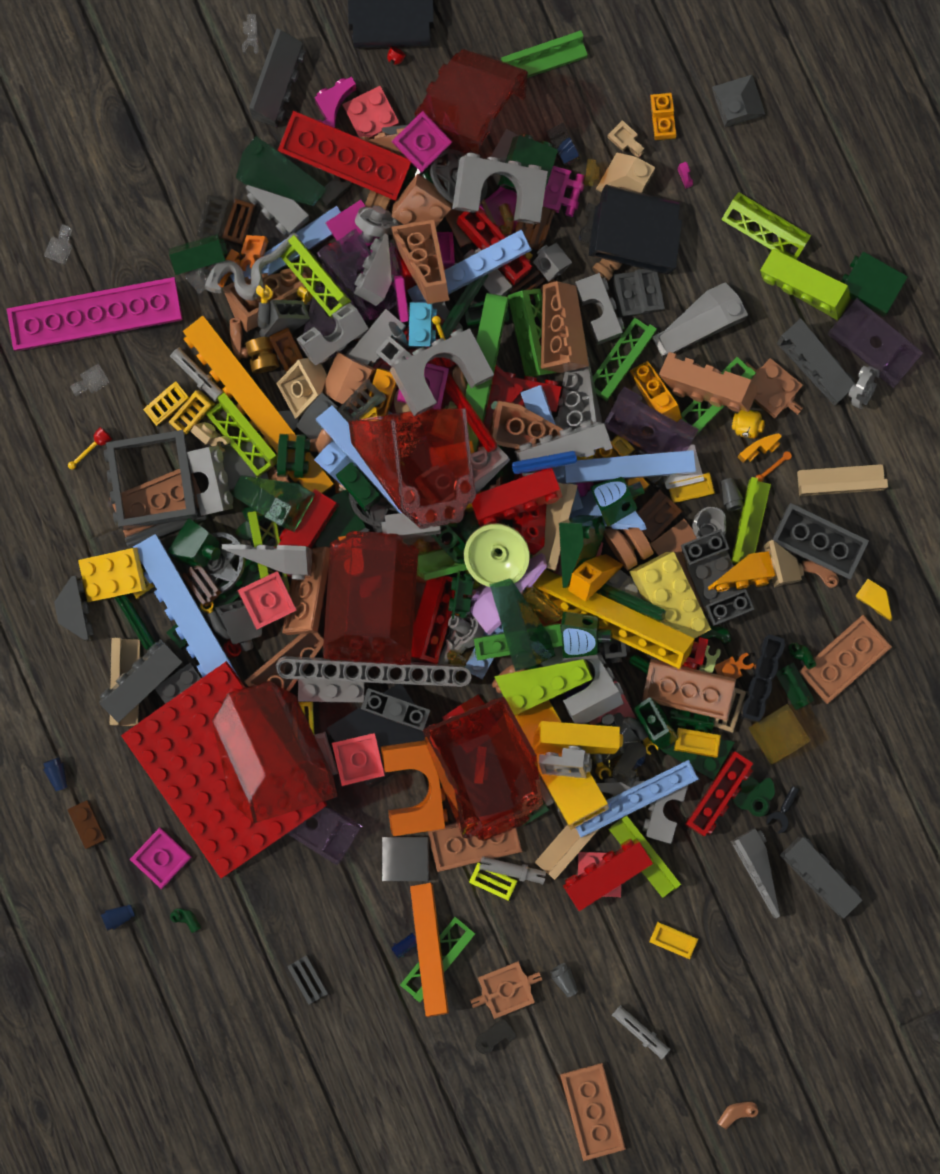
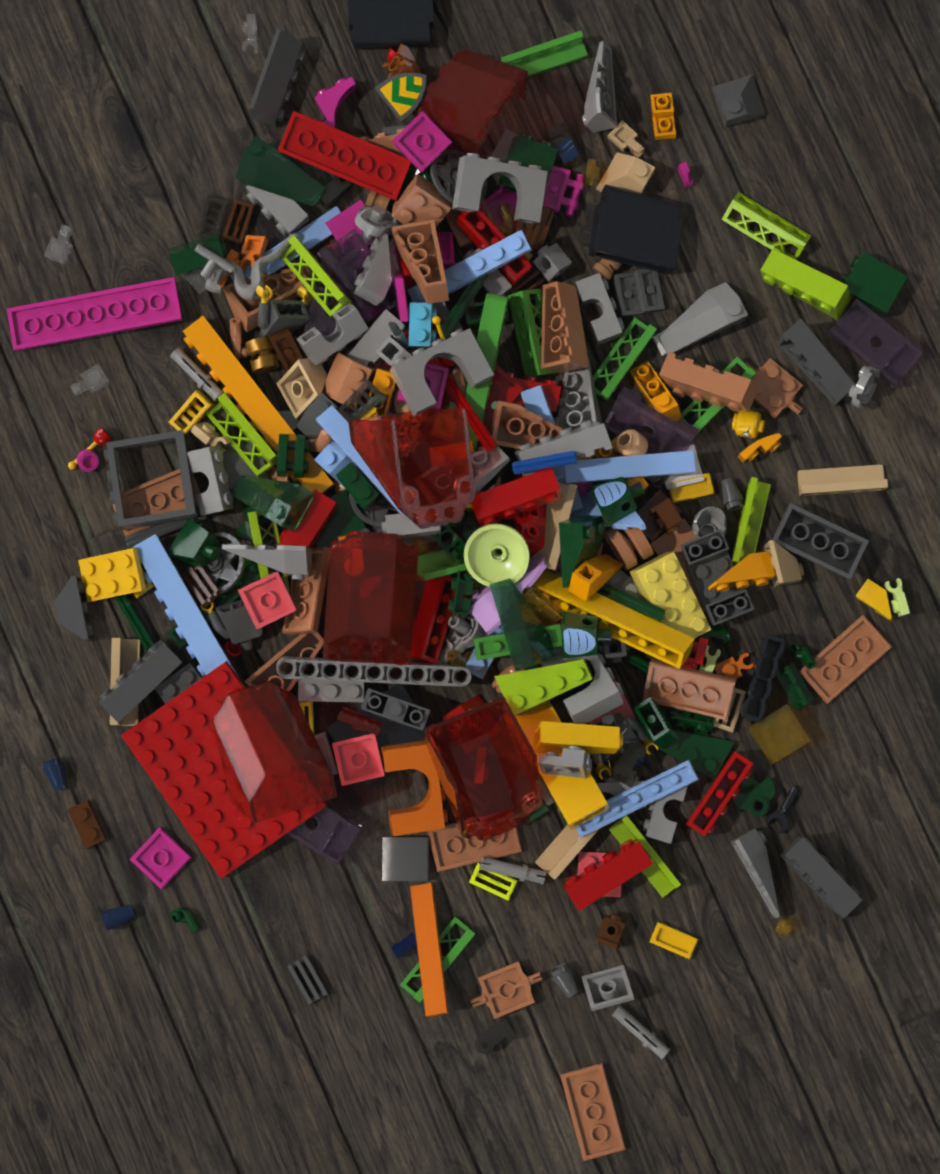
yellow slope [143,381,189,426] -> none
coral plate [342,86,399,139] -> none
yellow tile [674,728,721,758] -> none
nougat arm [717,1102,759,1129] -> none
orange hinge [755,451,792,482] -> none
nougat arm [801,561,839,588] -> none
none -> dark pink tile [77,449,99,472]
none -> light grey piece [195,244,235,279]
none -> clear red plate [337,707,383,736]
none -> shield [374,72,426,122]
none -> dark orange brick [382,44,421,79]
none -> light grey wedge [582,41,617,133]
none -> light grey slope [582,965,635,1011]
none -> reddish brown brick [595,914,625,949]
none -> light nougat head [616,429,648,456]
none -> reddish brown brick [649,498,682,534]
none -> clear yellow plate [775,917,794,938]
none -> yellowish green plate [884,578,910,617]

